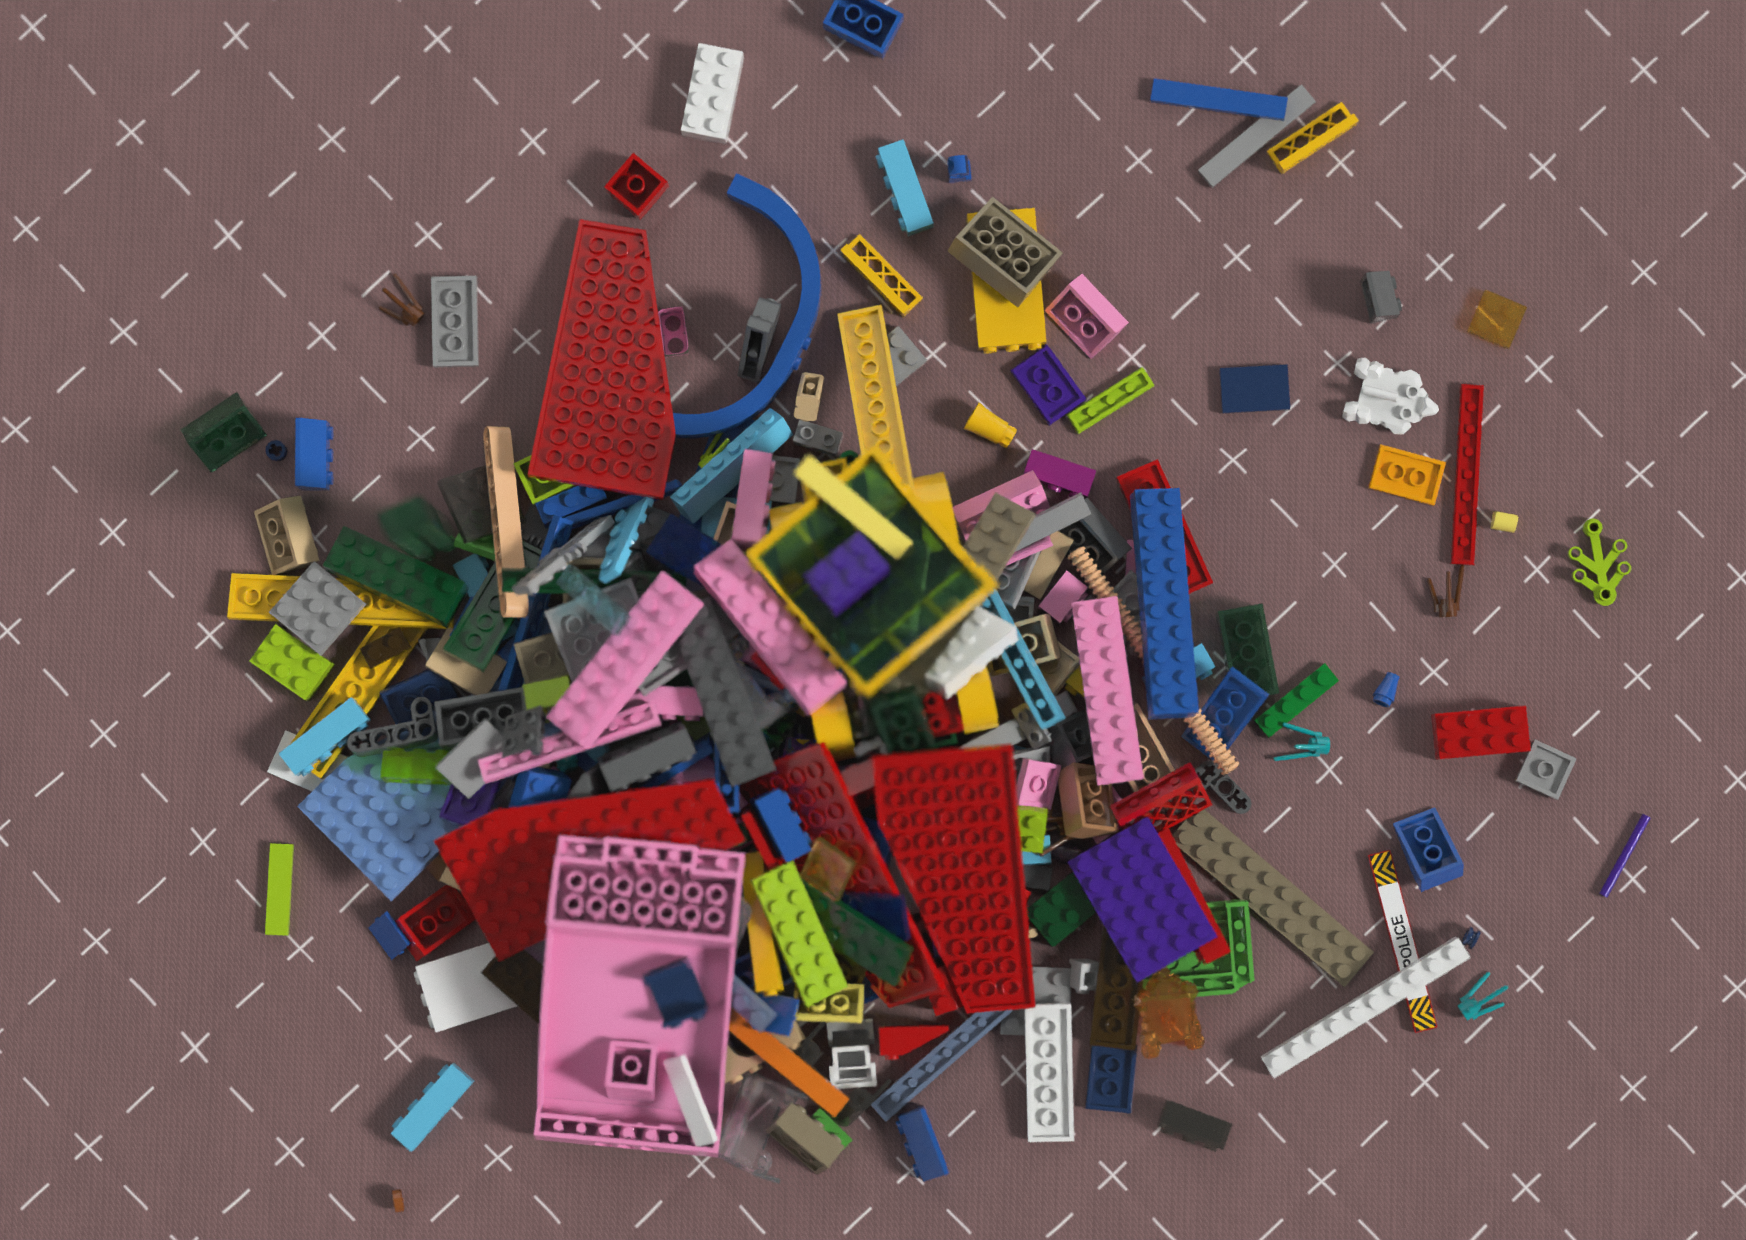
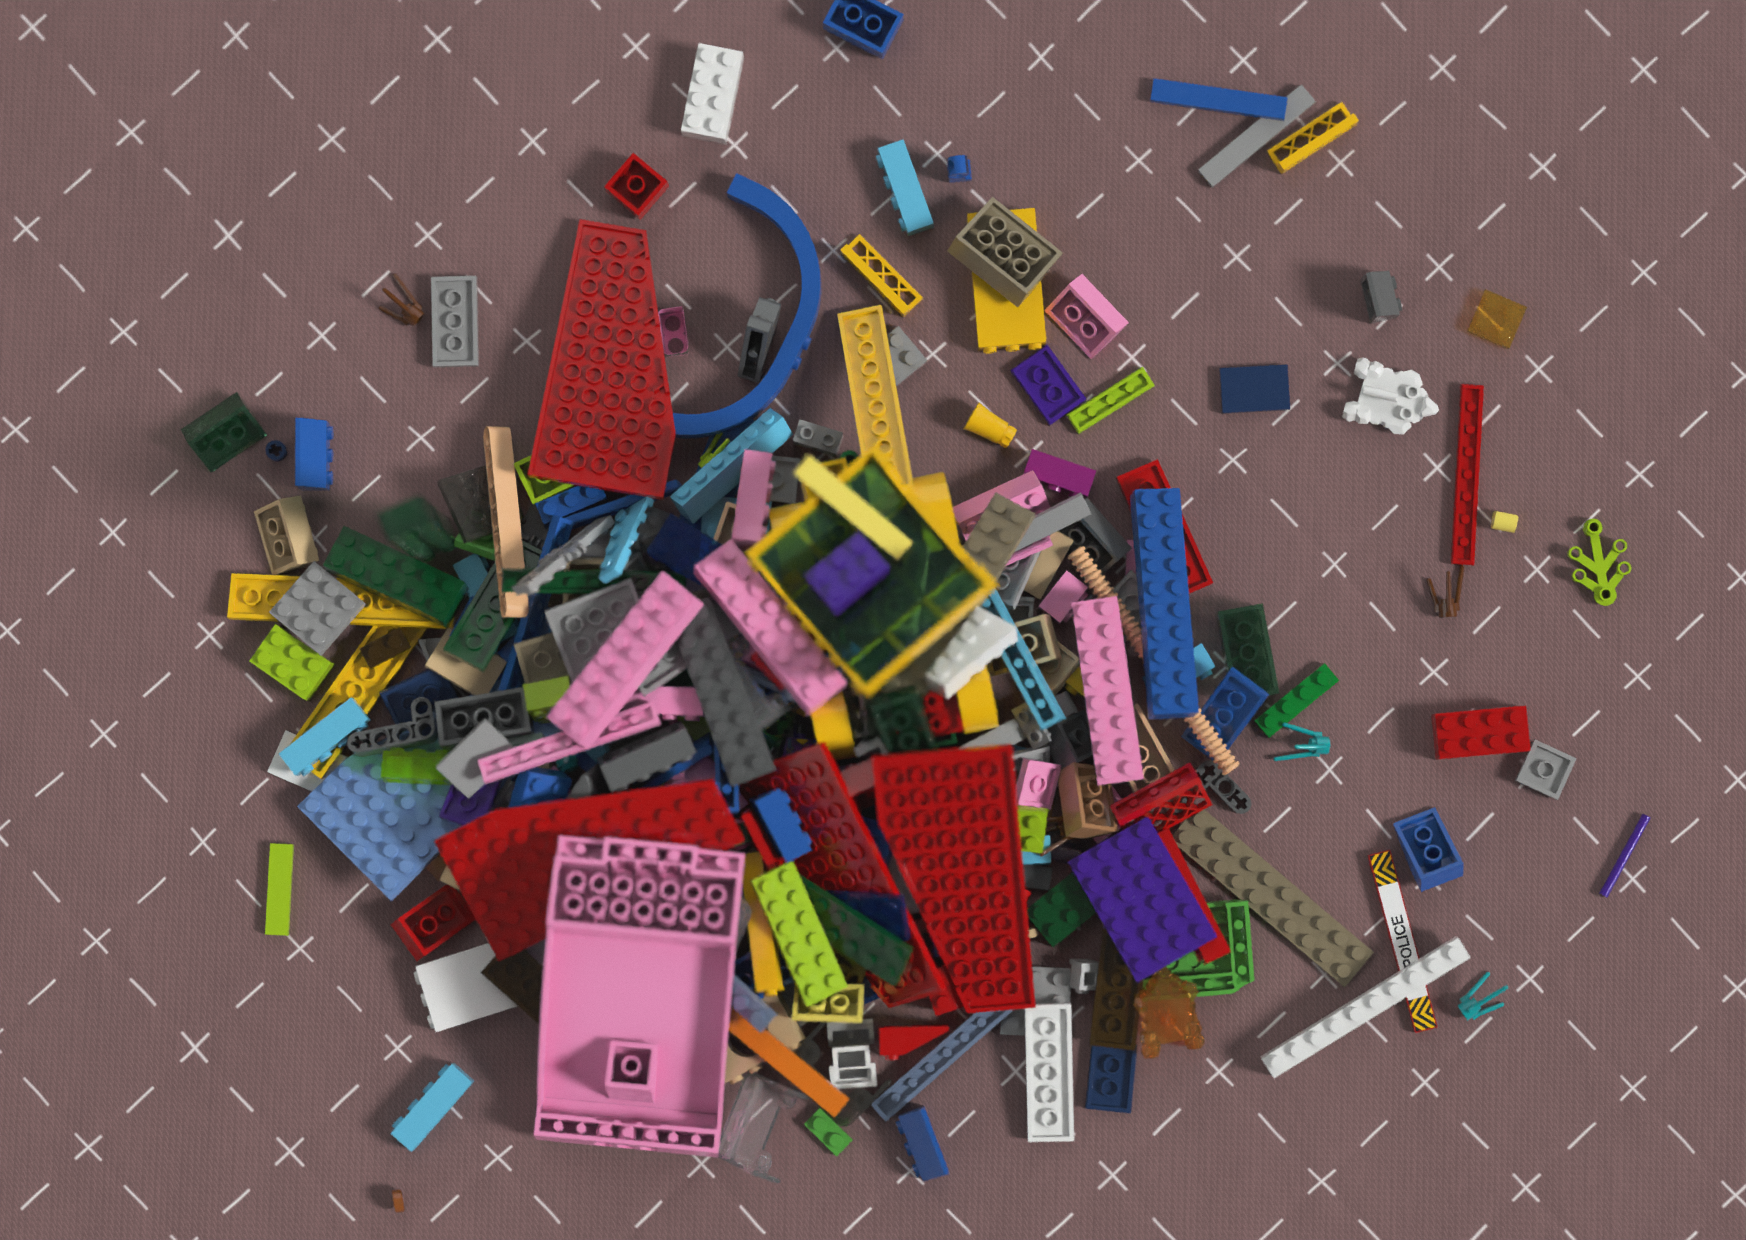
blue piece [368,911,411,960] -> none
dark grey hinge [502,705,546,758] -> none
clear light blue plate [556,564,631,635] -> none
dark blue panel [643,956,709,1029] -> none
white tile [663,1054,718,1147] -> none
blue piece [752,994,800,1037] -> none
dark tan slope [765,1103,845,1175] -> none
tan brick [794,372,824,422] -> none
clear yellow plate [800,837,856,901] -> none
clear smoke brick [1157,1099,1232,1152] -> none
light orange tile [1368,444,1446,506] -> none
blue cone [1373,672,1400,708] -> none
dark blue bush [1461,926,1481,949] -> none

